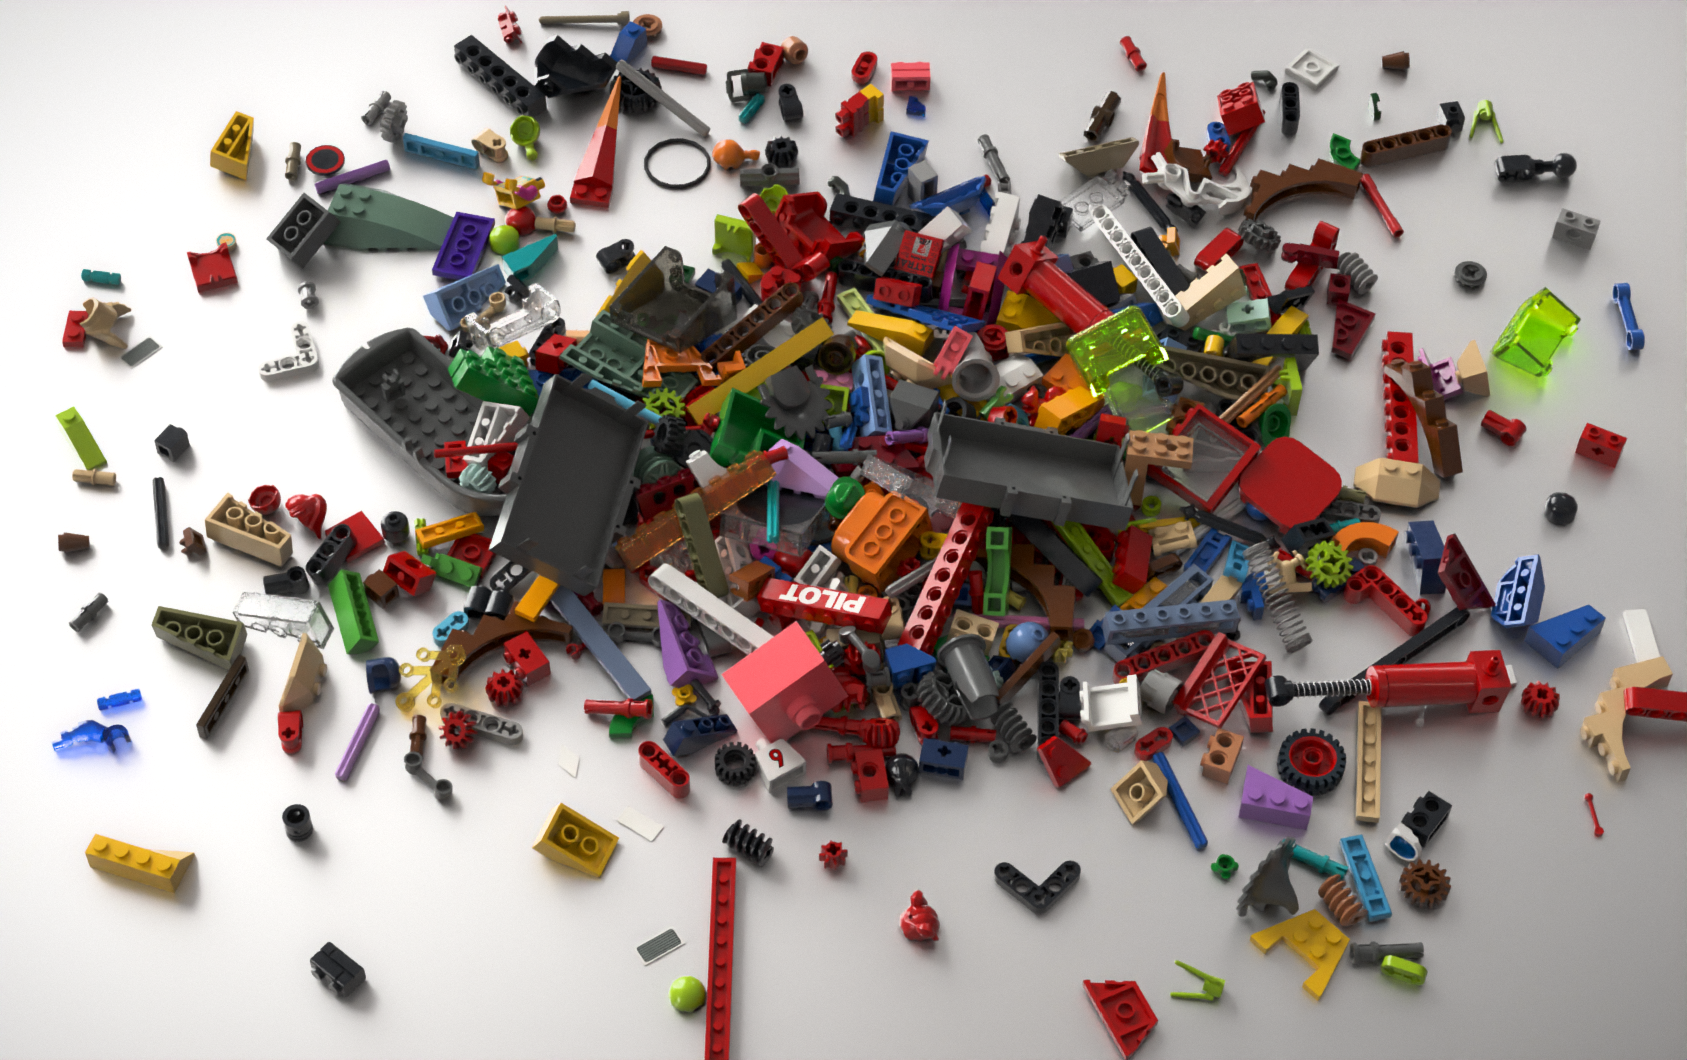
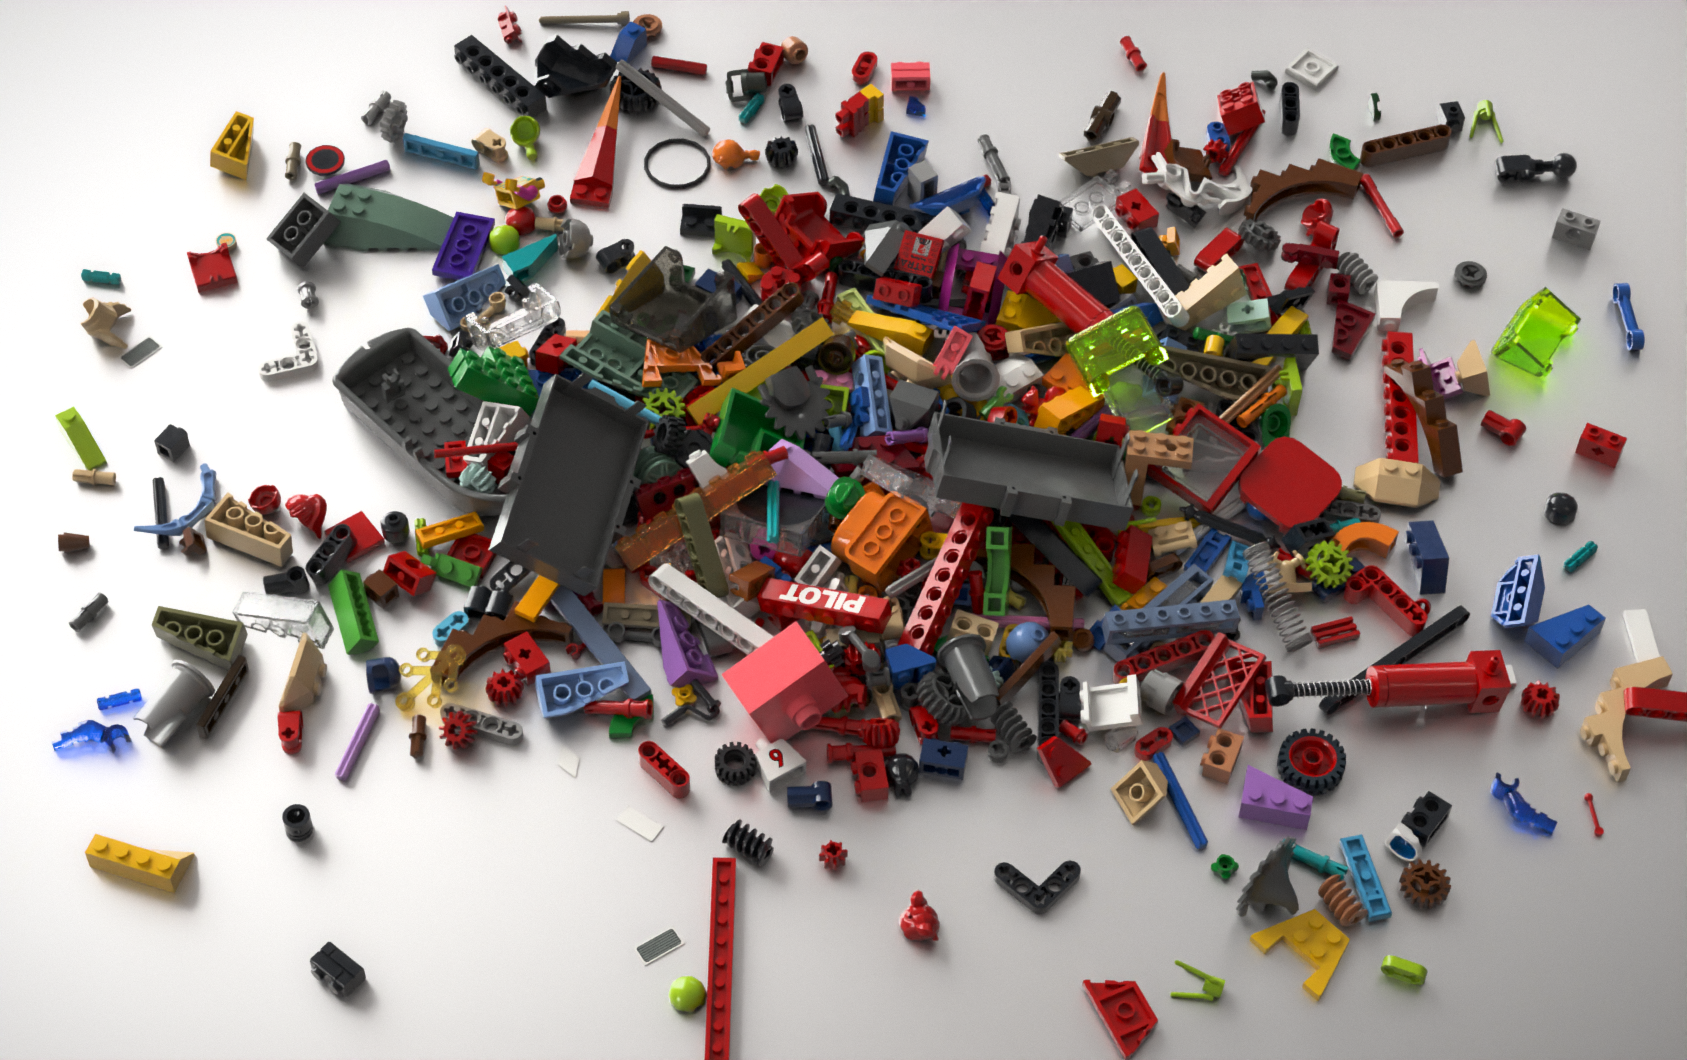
red plate [62,310,88,348] -> none
dark grey bar [404,752,453,799] -> none
yellow slope [532,802,619,877] -> none
dark blue slope [663,714,738,757] -> none
dark grey piece [740,164,800,188] -> none
black wheel [1122,171,1178,234] -> none
dark grey pin [1350,941,1424,964] -> none
tan plate [1355,701,1381,823] -> none
light grey bush [1357,548,1378,567] -> none
reddish brown cone [1382,51,1410,70] -> none
dark red wing [1438,533,1496,610] -> none
none -> medium blue animal [133,463,217,536]
none -> light grey piece [133,660,215,746]
none -> light blue wedge [535,661,629,719]
none -> light grey cylinder [558,218,593,259]
none -> black bracket [680,204,722,237]
none -> black axle [805,124,829,186]
none -> clear yellow gear [829,299,854,326]
none -> red brick [1115,188,1159,232]
none -> red hair [1301,199,1334,236]
none -> red tile [1310,616,1360,648]
none -> white arch [1374,280,1438,331]
none -> clear blue piece [1490,772,1558,835]
none -> teal axle [1563,541,1598,572]

